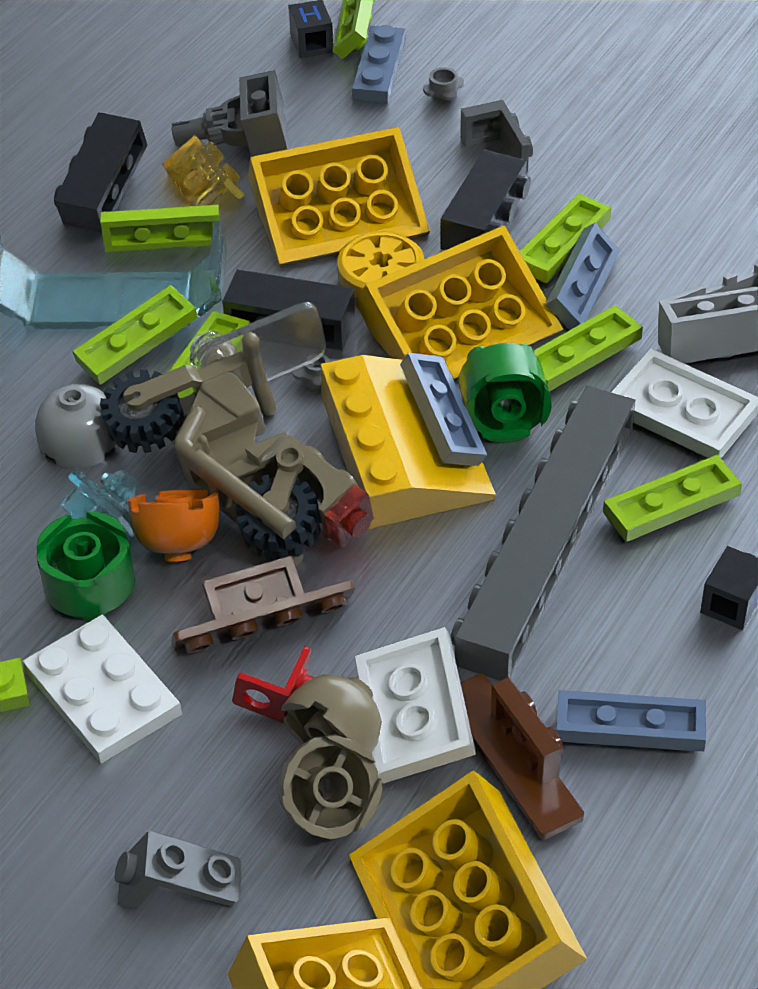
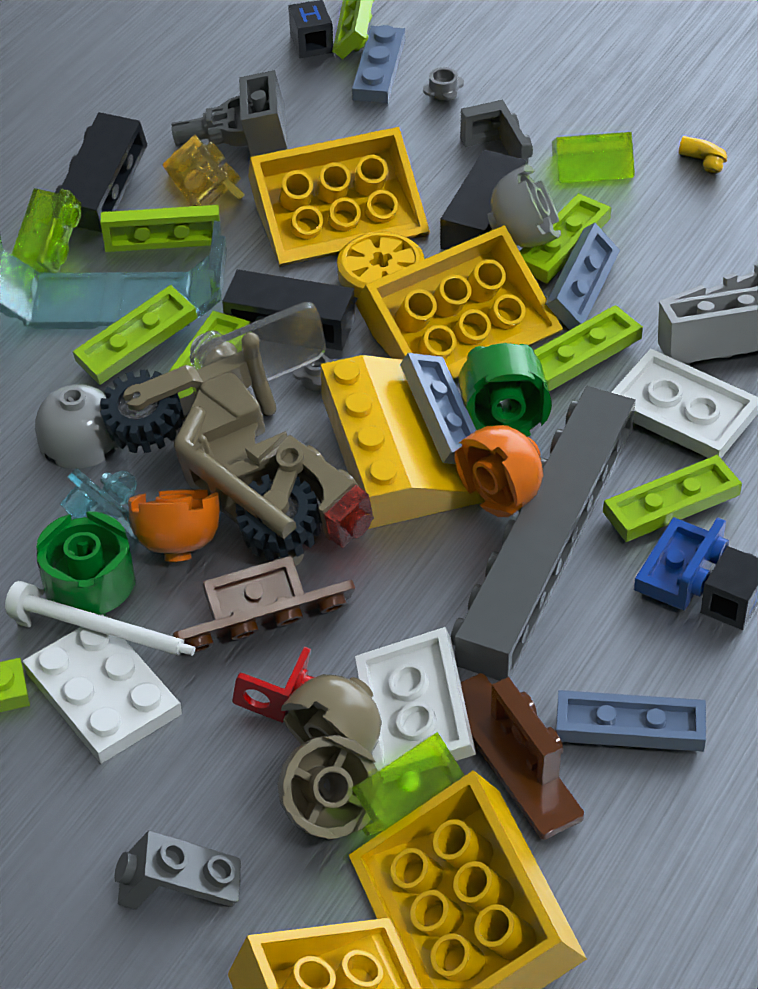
none -> white piece [5,581,195,656]
none -> clear neon green bracket [9,188,81,276]
none -> clear neon green panel [352,732,464,836]
none -> orange cylinder [454,425,543,517]
none -> light grey cylinder [487,164,561,248]
none -> clear neon green panel [551,132,635,184]
none -> blue bracket [634,517,729,611]
none -> yellow arm [679,136,727,173]

